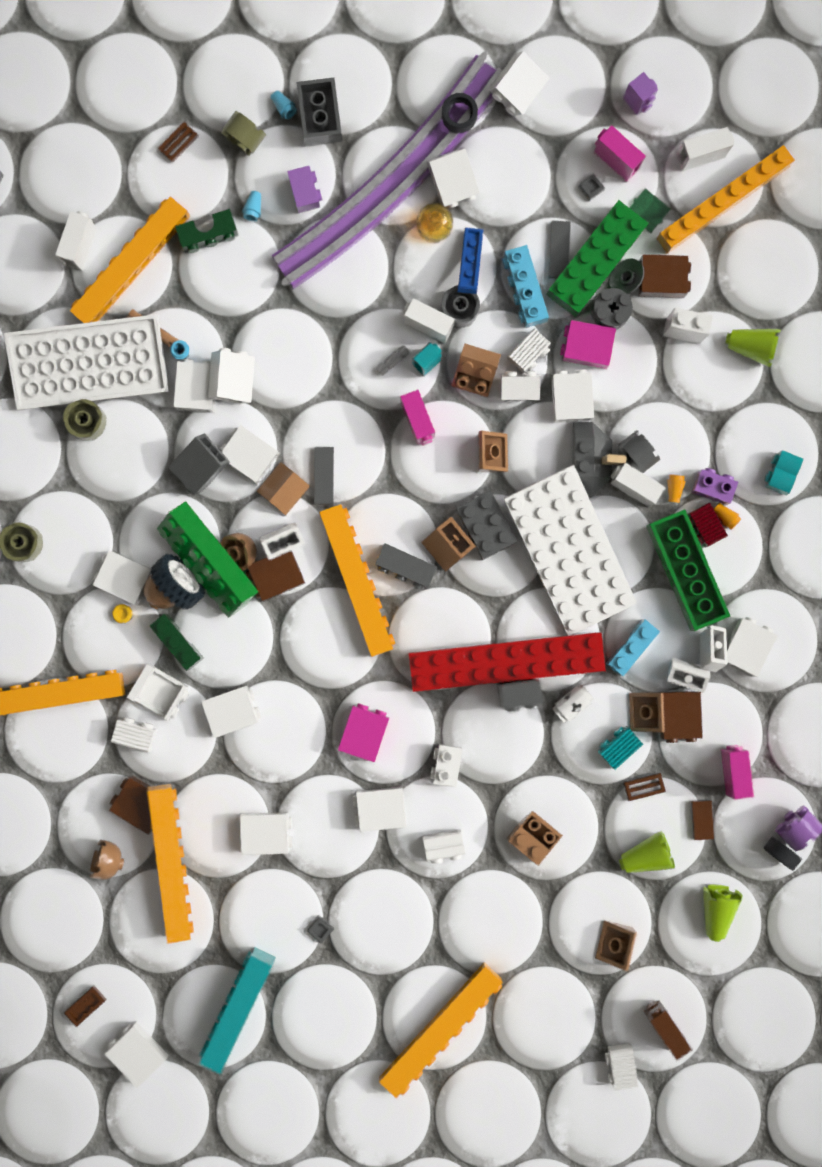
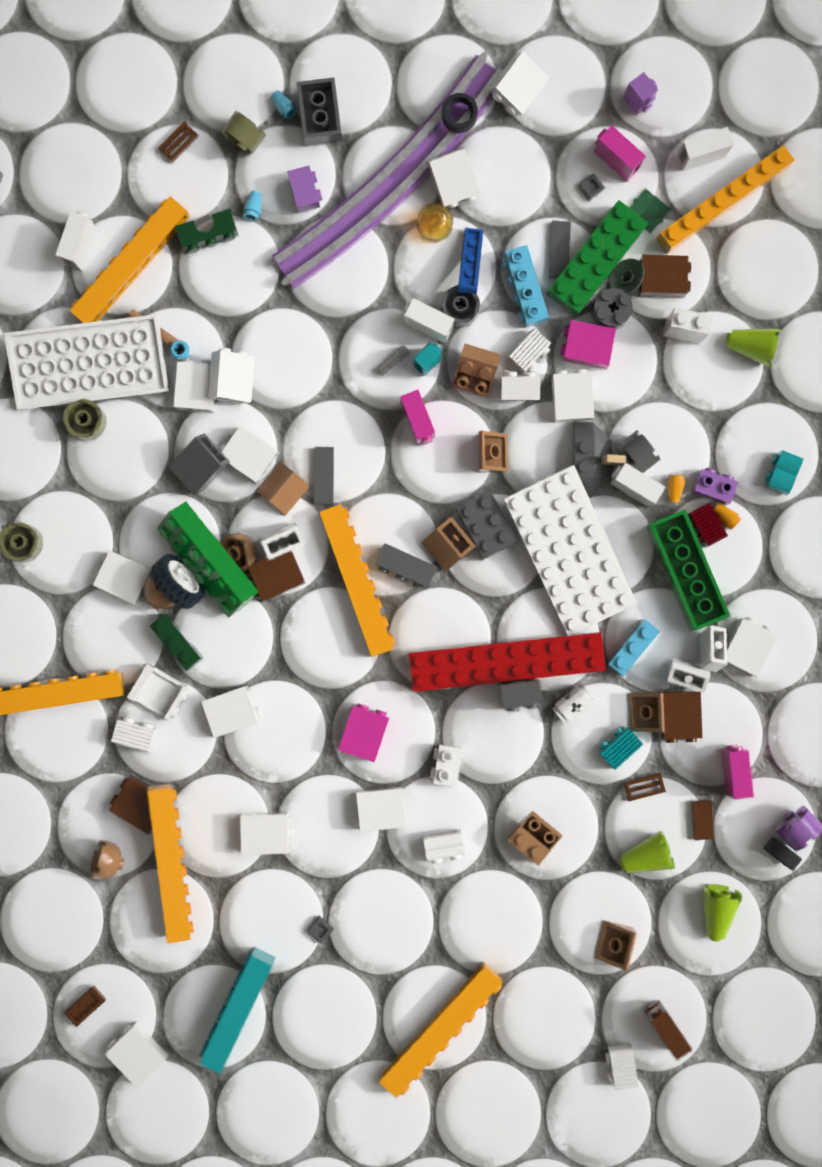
yellow tile [112,604,133,623] -> none

